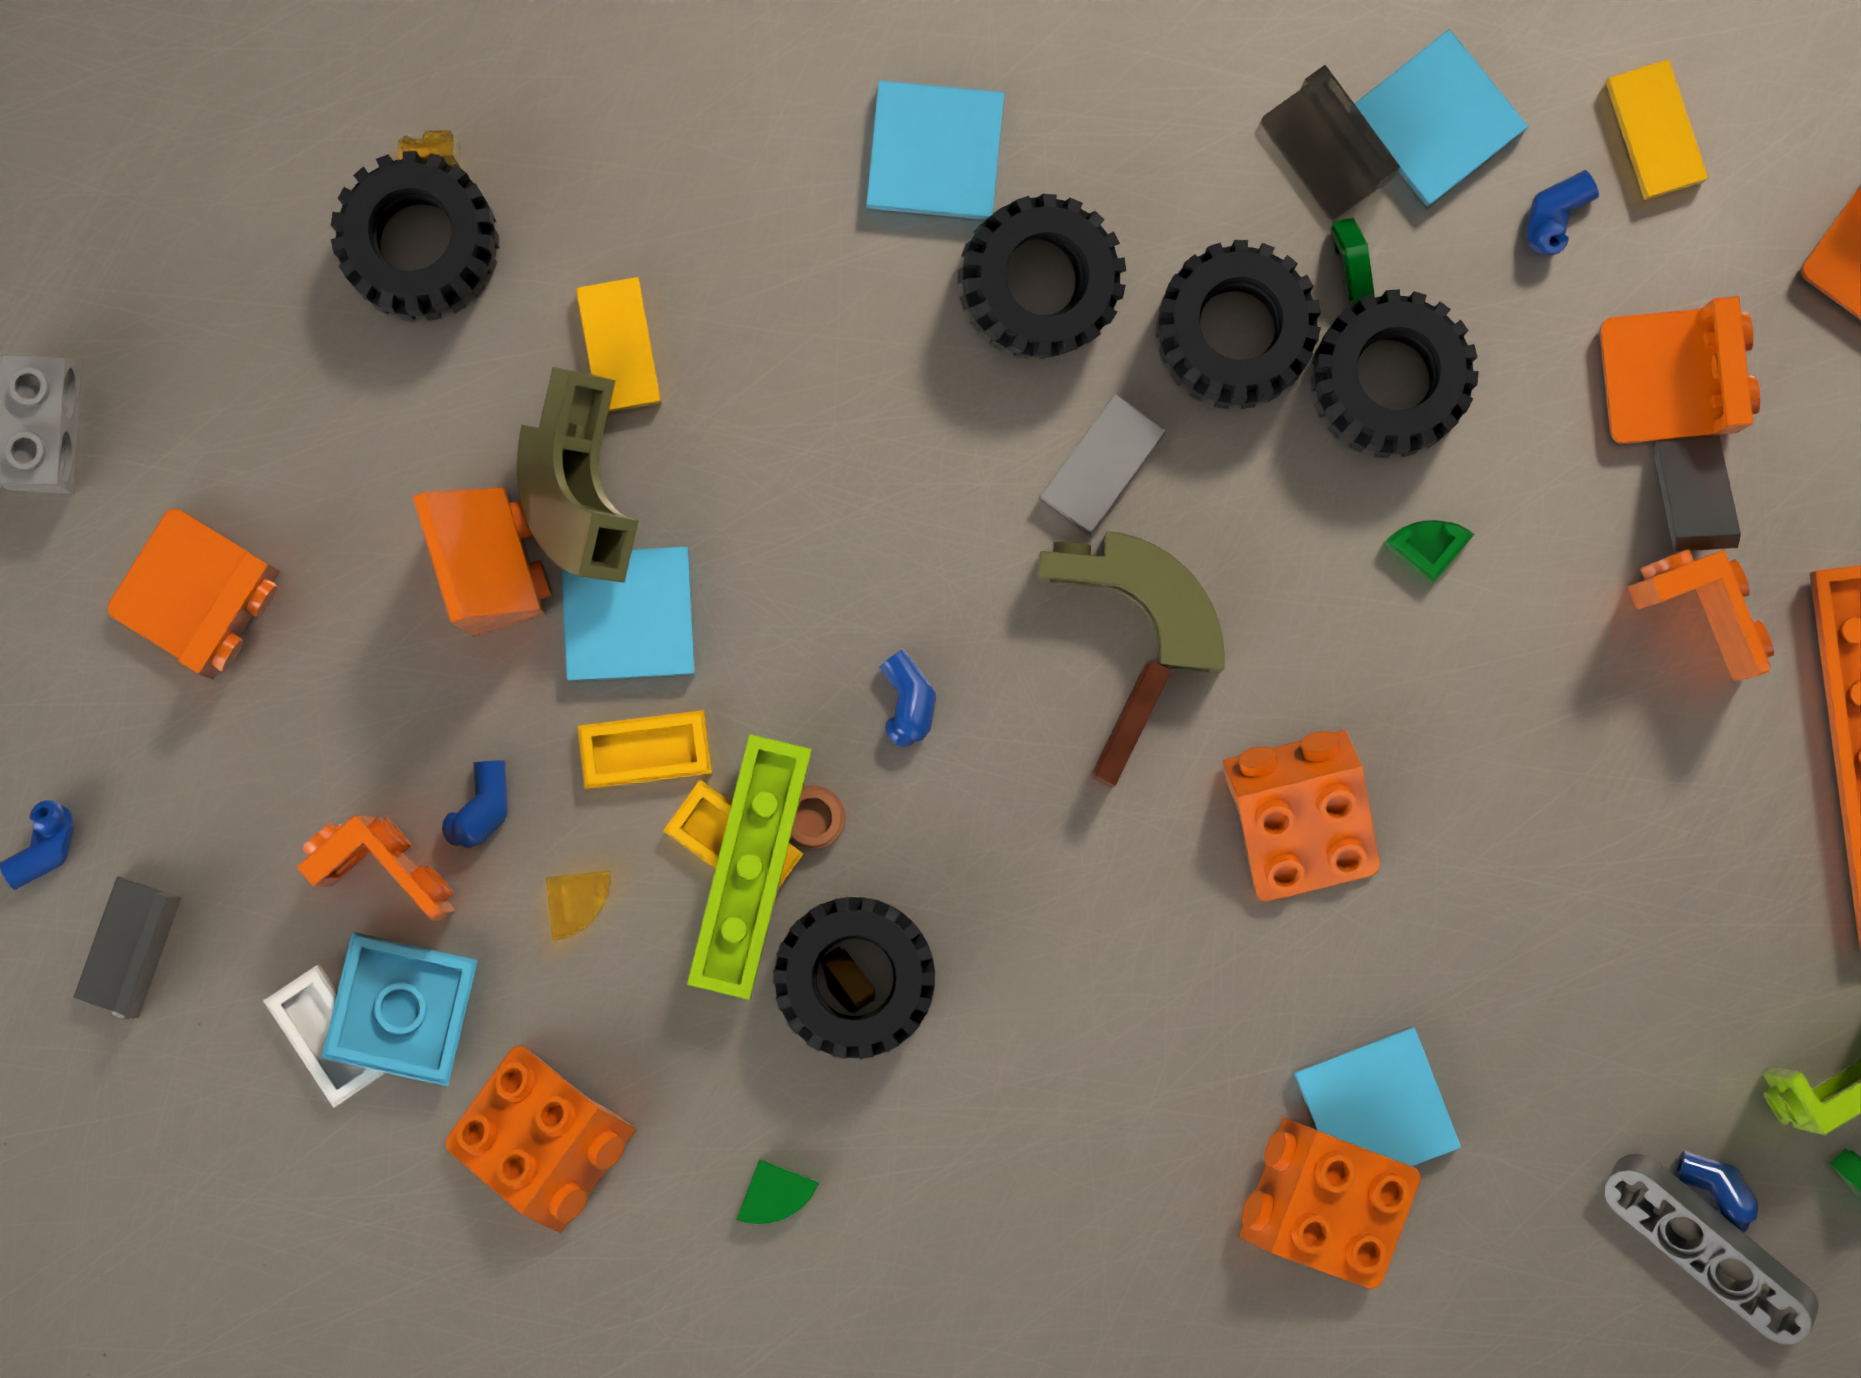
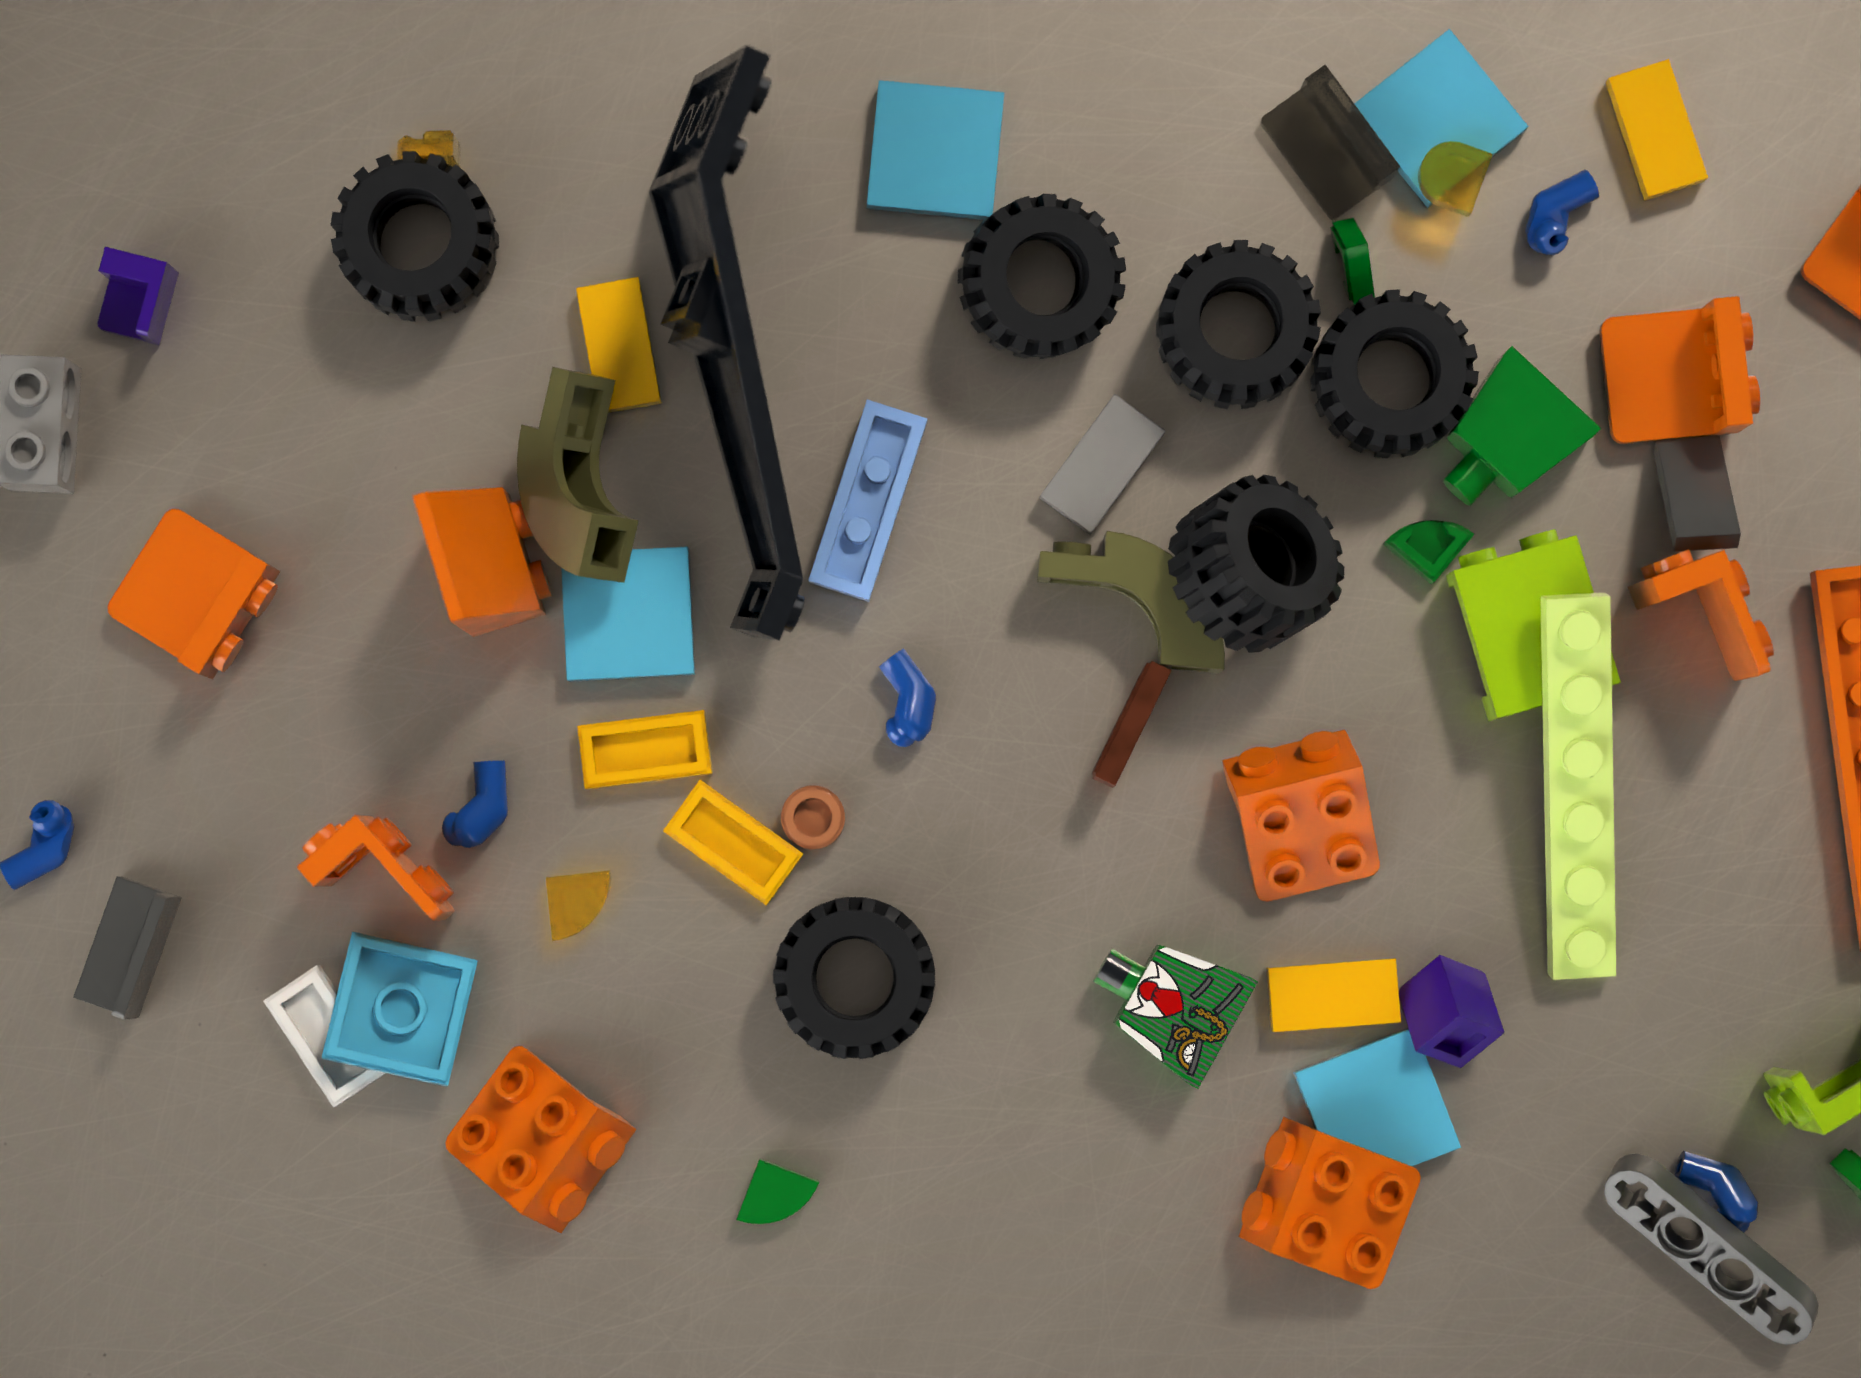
lime plate [687,734,812,1000] -> none
dark brown tile [821,946,875,1013] -> none
none -> dark purple panel [97,247,179,345]
none -> black wing [649,45,805,641]
none -> light blue plate [808,399,928,602]
none -> torso [1093,945,1258,1089]
none -> black tyre [1168,475,1344,653]
none -> yellow tile [1266,958,1401,1032]
none -> dark purple panel [1399,955,1505,1068]
none -> clear yellow tile [1418,141,1493,217]
none -> green torso [1443,346,1601,506]
none -> lime panel [1446,529,1621,722]
none -> yellowish green plate [1540,593,1616,980]

